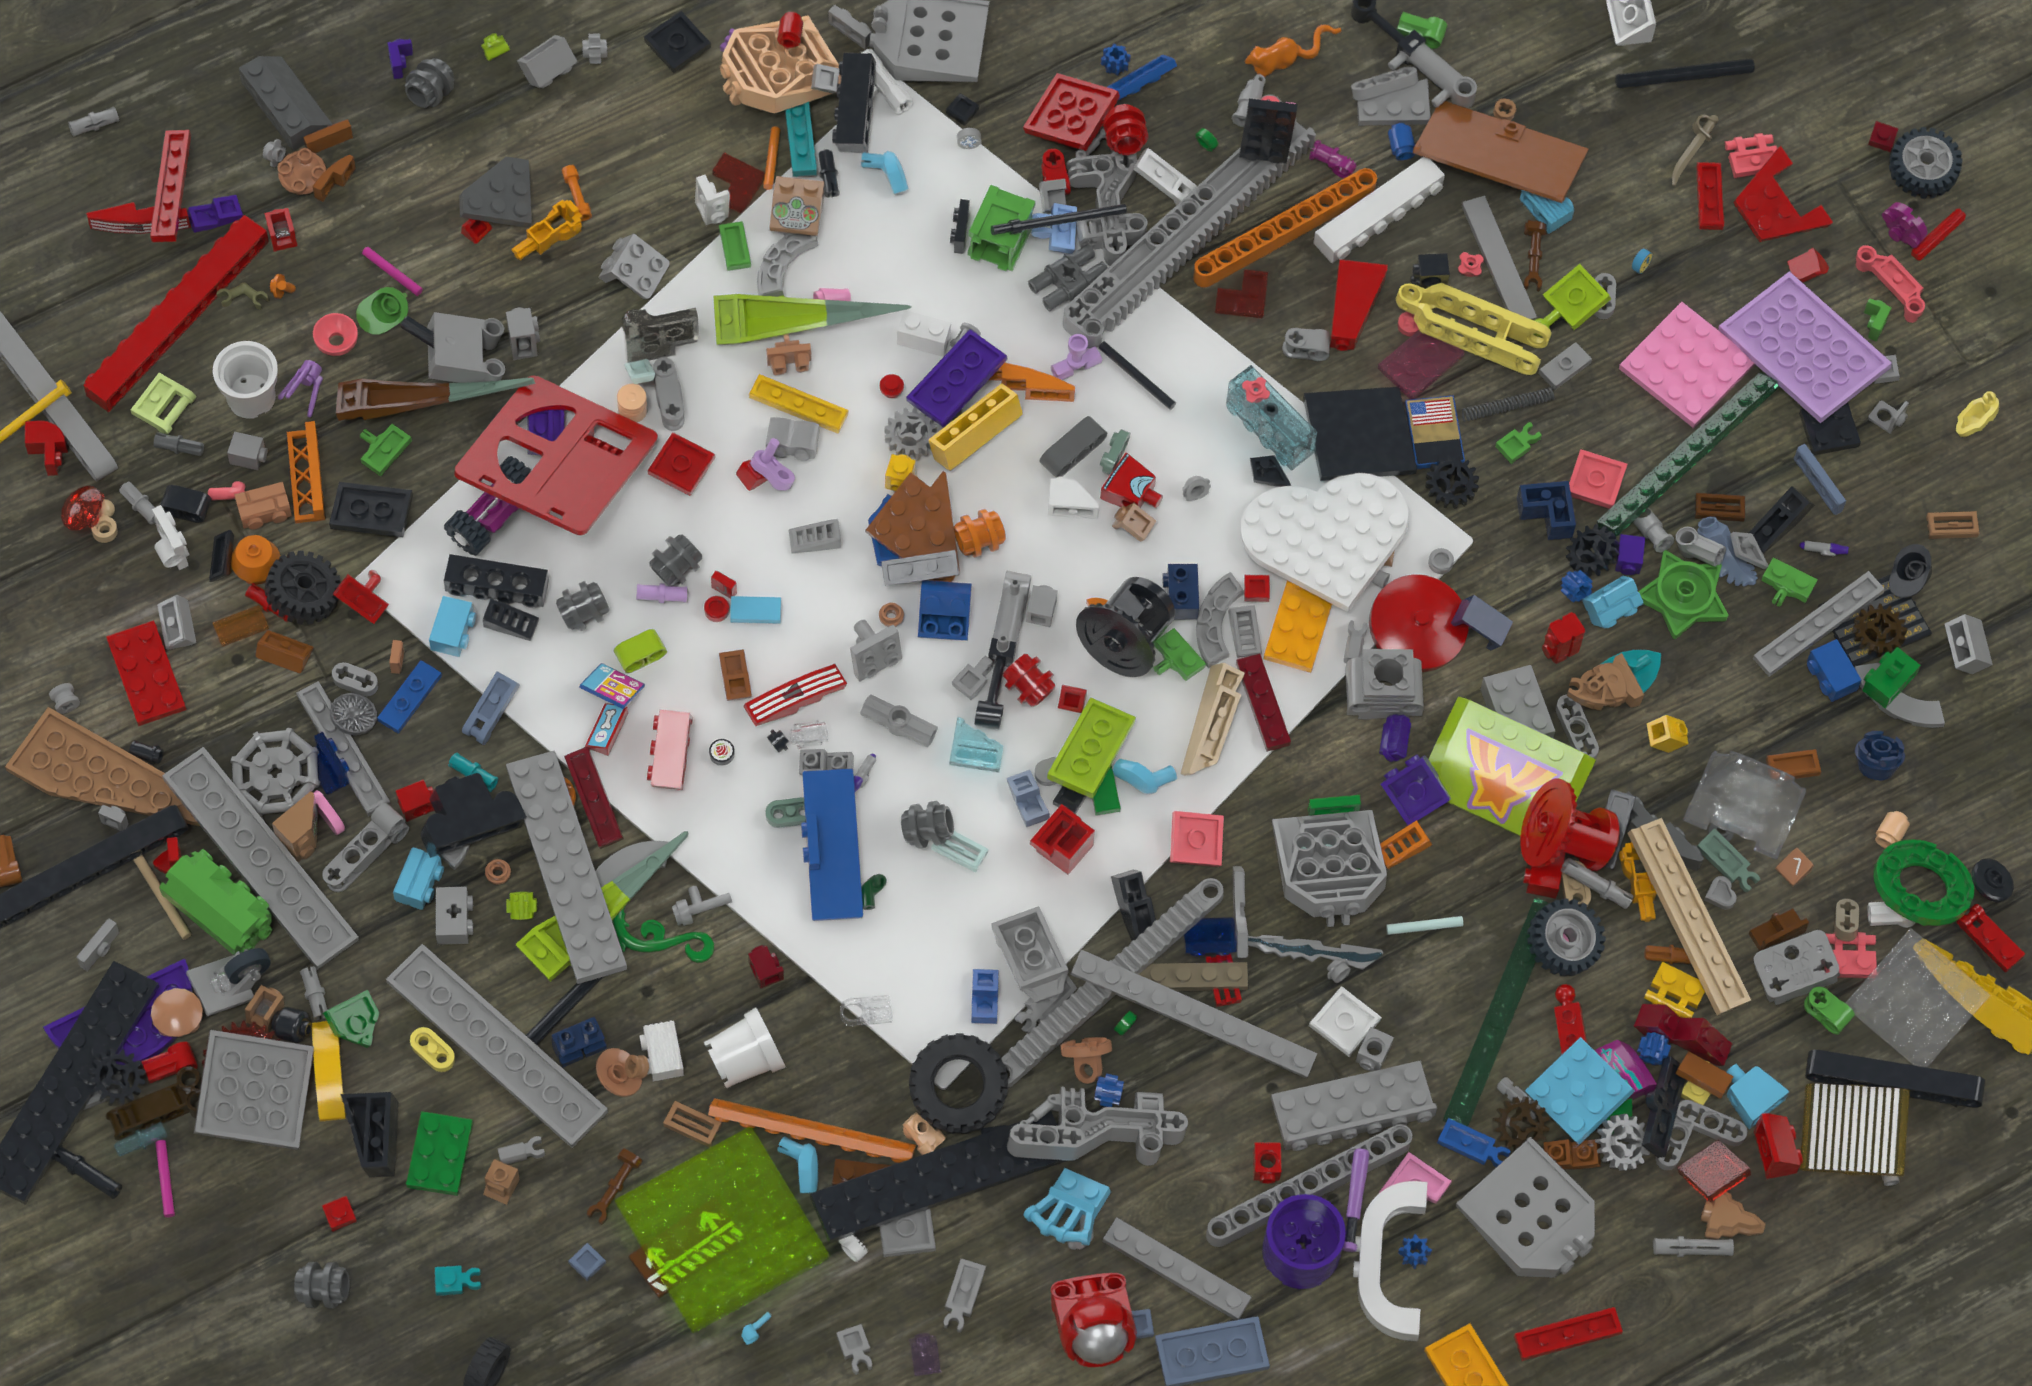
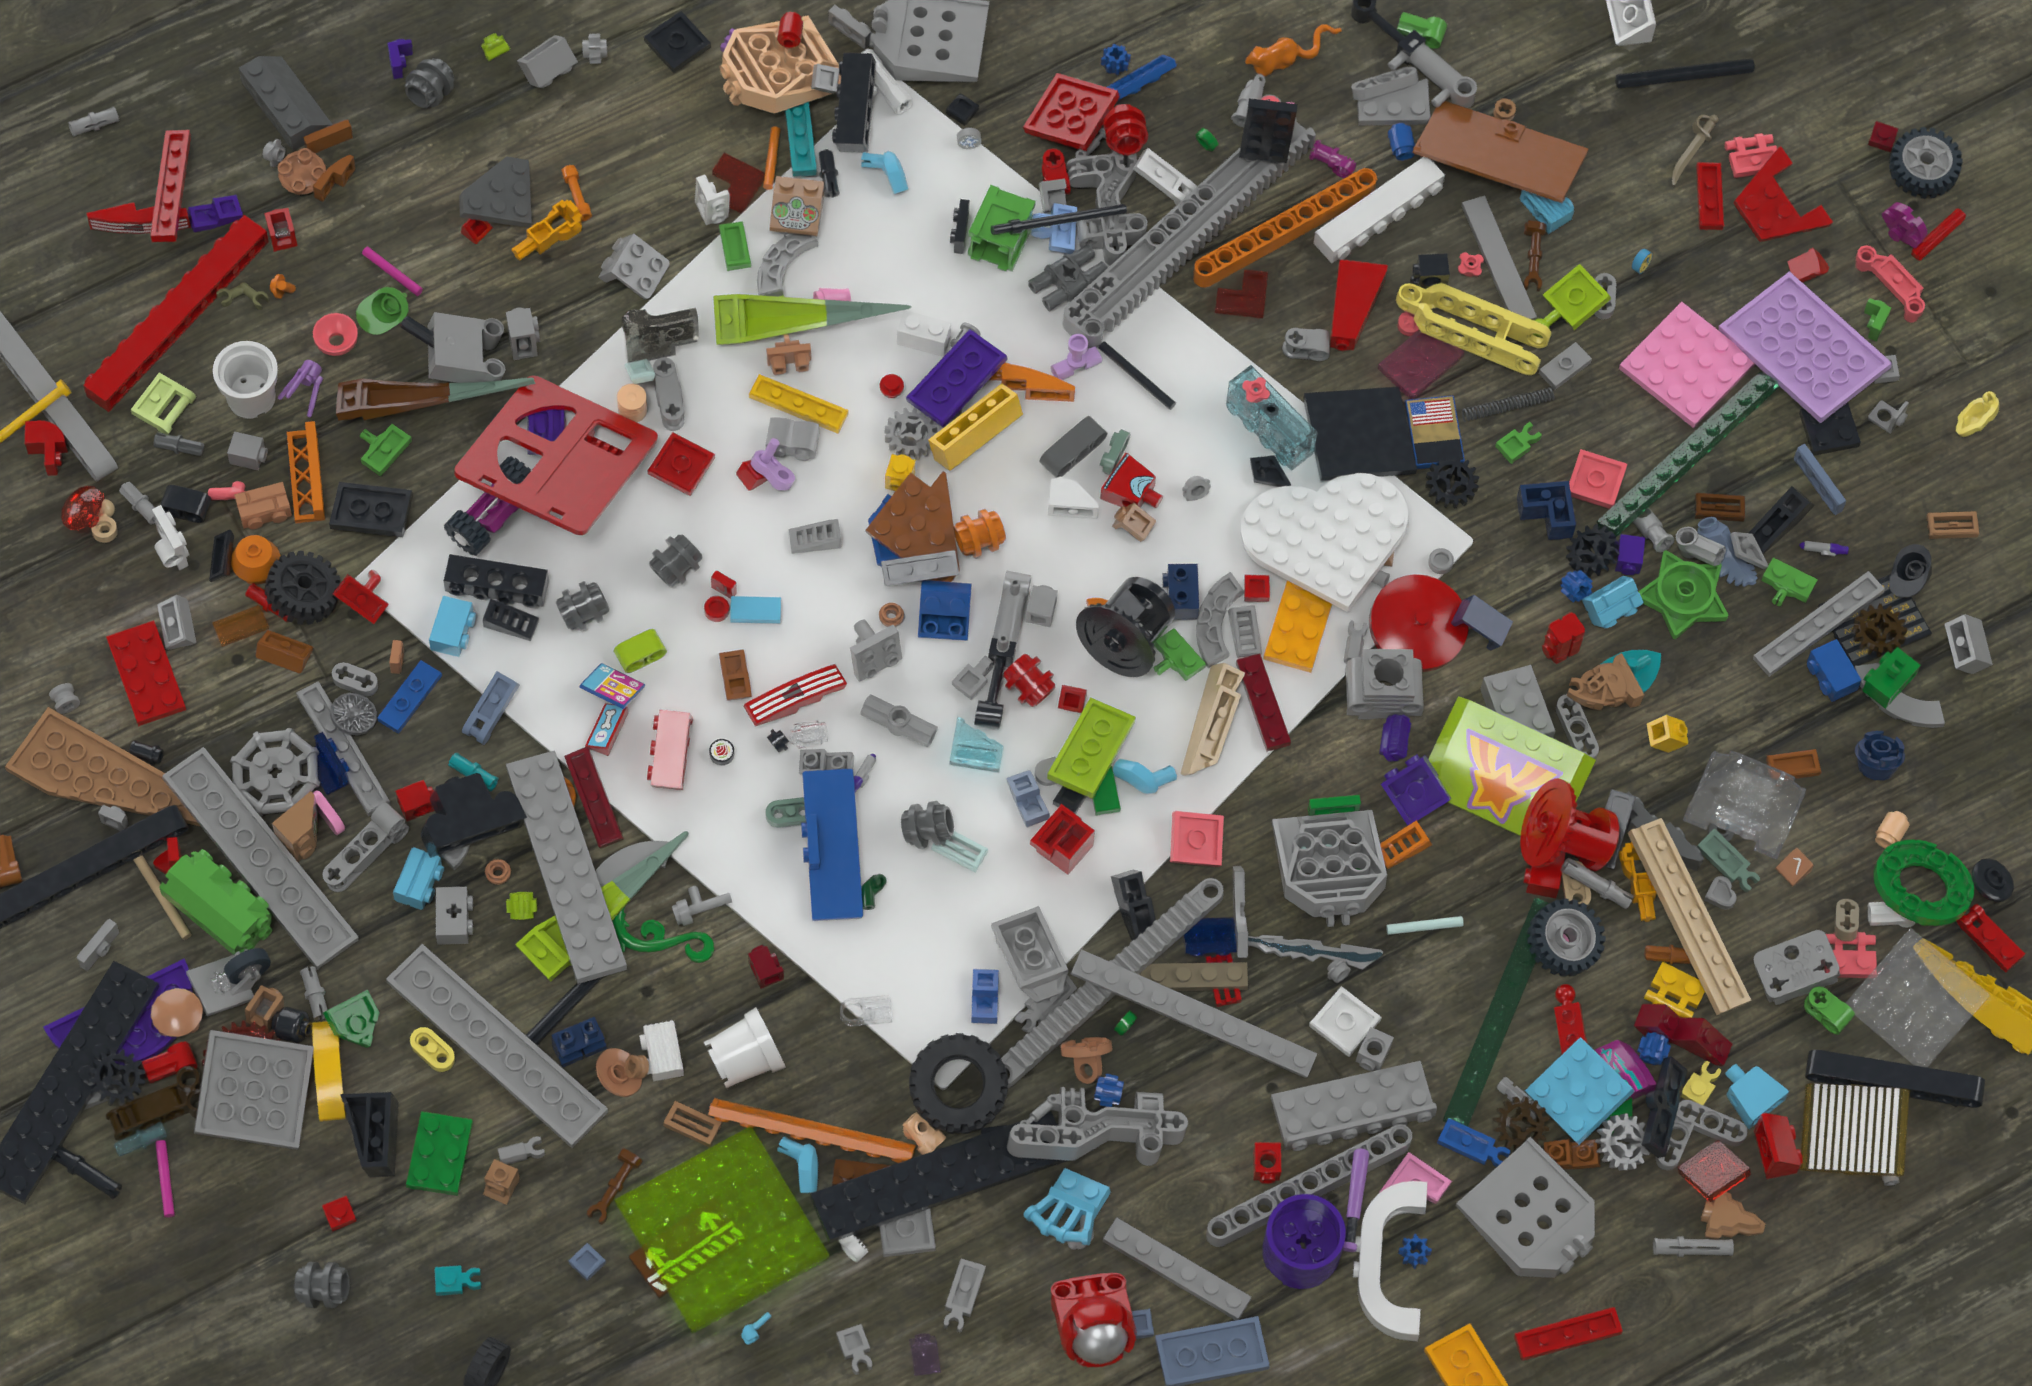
lavender pin [636,583,687,603] -> none
dark orange tile [1676,1051,1734,1099] -> none
reddish brown panel [1749,908,1809,951] -> none

